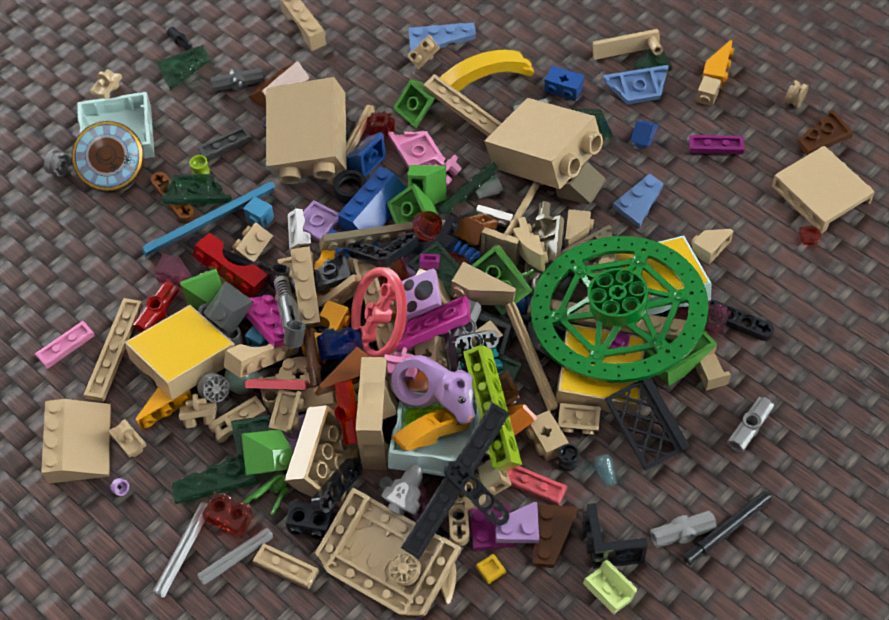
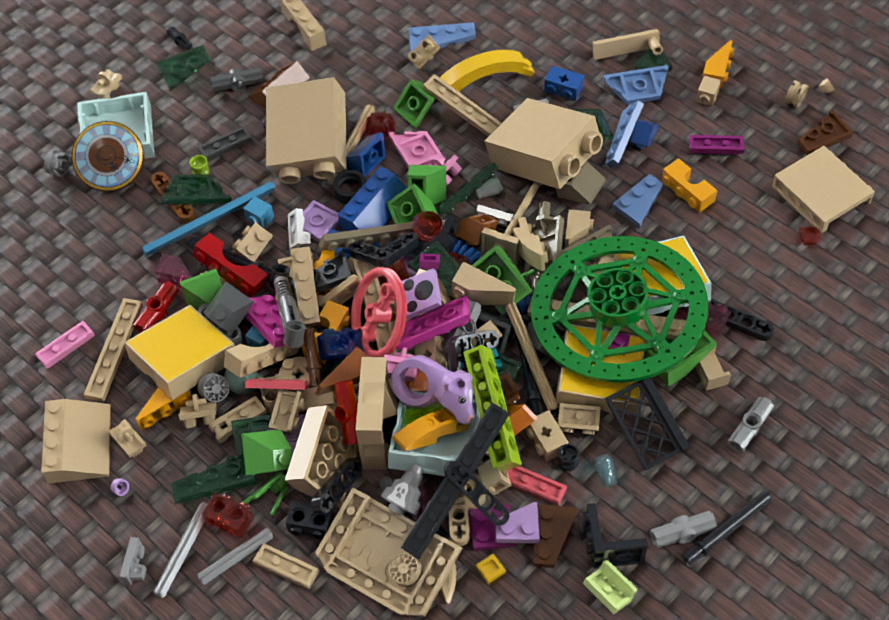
tan slope [691,229,733,265] -> none
none -> light grey hinge [120,537,147,586]
none -> black axle [516,335,542,416]
none -> medium blue wing [605,100,644,168]
none -> light orange arch [661,158,717,213]
none -> tan hinge [819,78,835,94]

